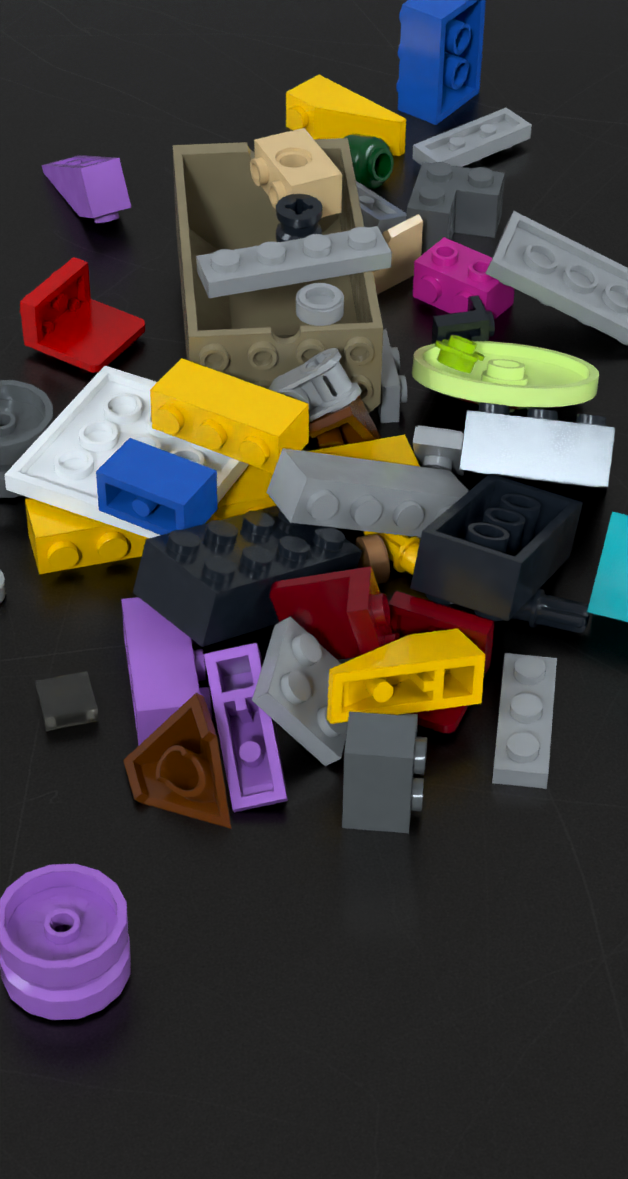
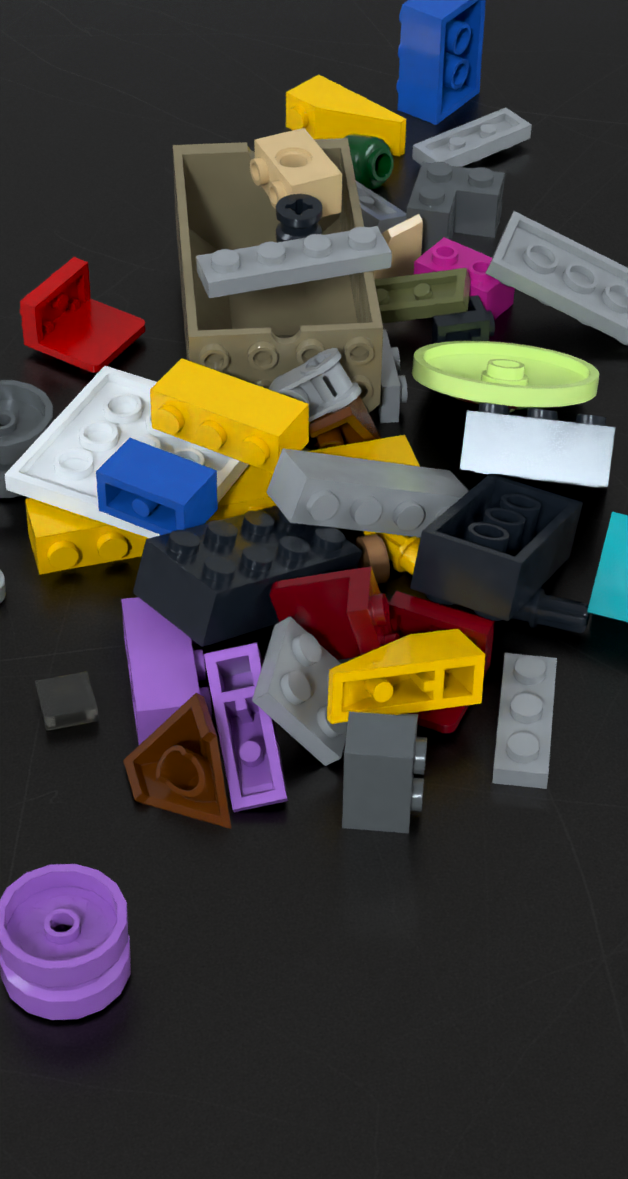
medium lavender slope [42,155,131,223] -> none
light grey tile [296,283,344,326] -> none
light grey plate [413,425,465,476] -> none
lime plate [435,335,485,373] -> none
none -> olive plate [374,268,471,324]

